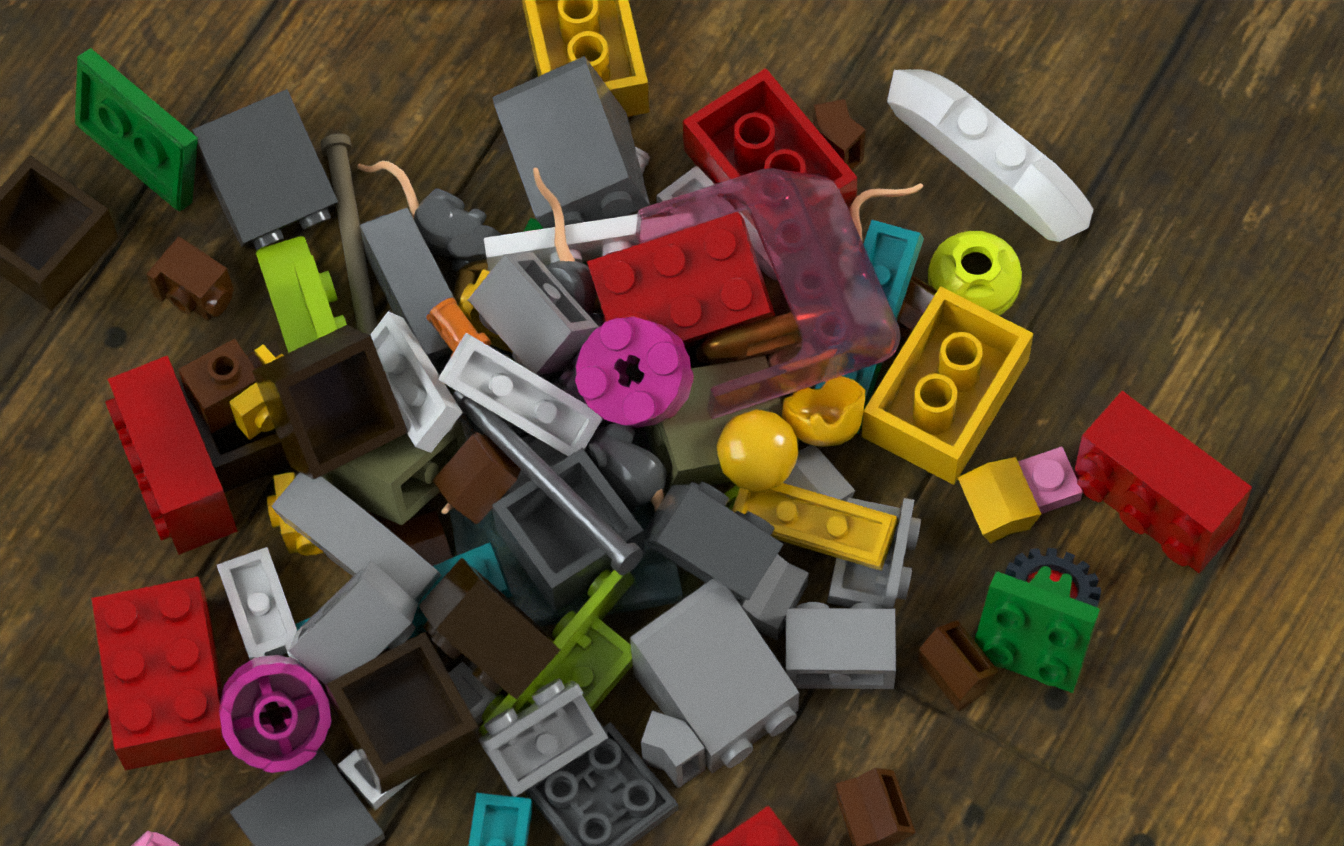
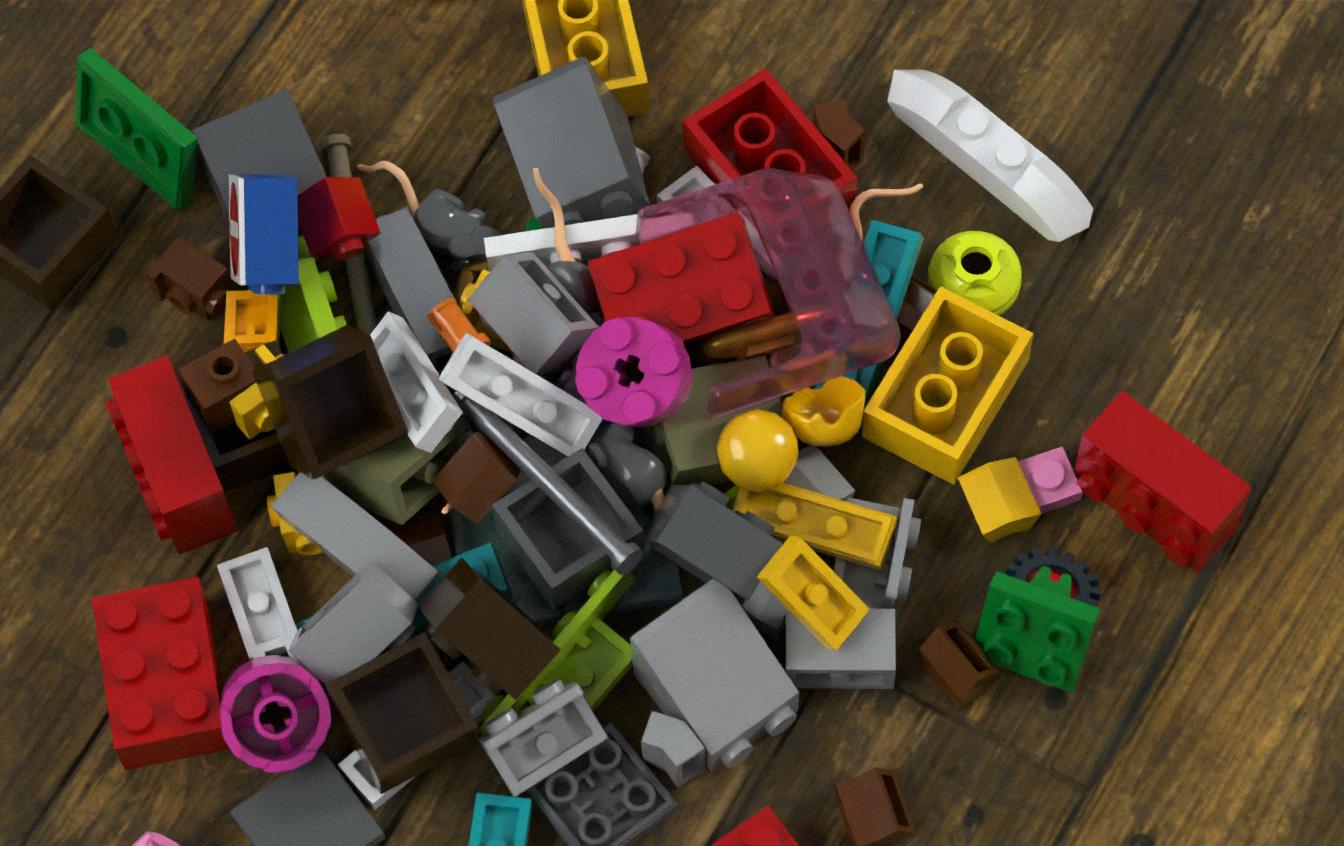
none -> light orange bracket [224,290,281,352]
none -> blue piece [229,174,299,294]
none -> red brick [297,177,381,261]
none -> yellow plate [757,535,870,651]

